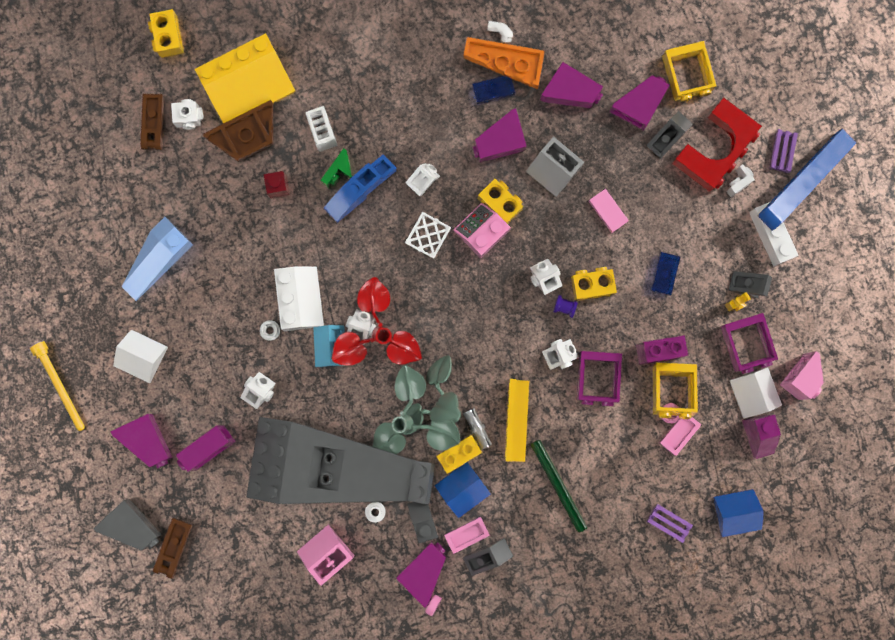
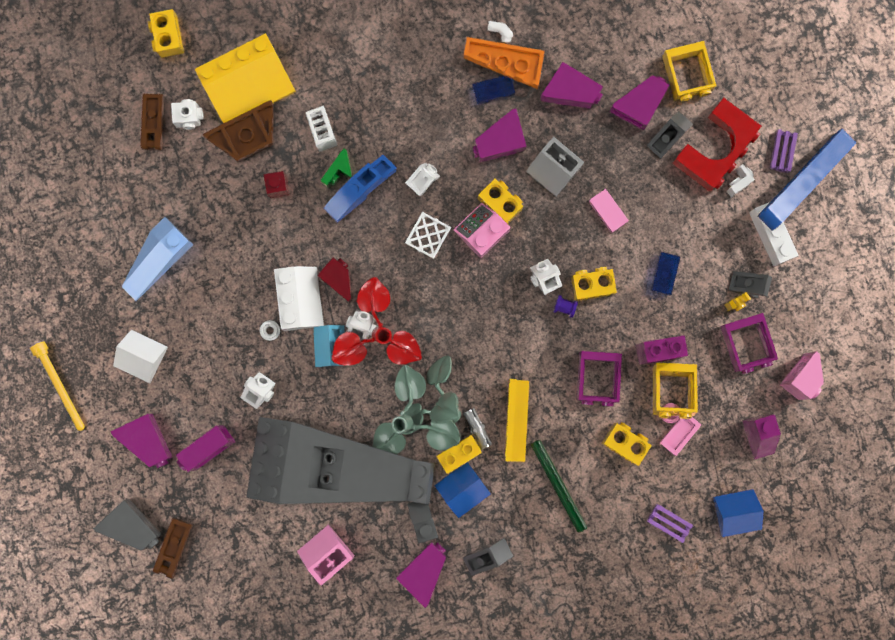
white plate [365,502,386,522] -> none
bright pink tile [425,595,442,616] -> none
bright pink tile [444,516,490,554] -> none
white brick [542,339,579,370] -> none
white slope [730,367,782,419] -> none
none -> dark red slope [317,257,352,303]
none -> yellow brick [601,422,652,466]

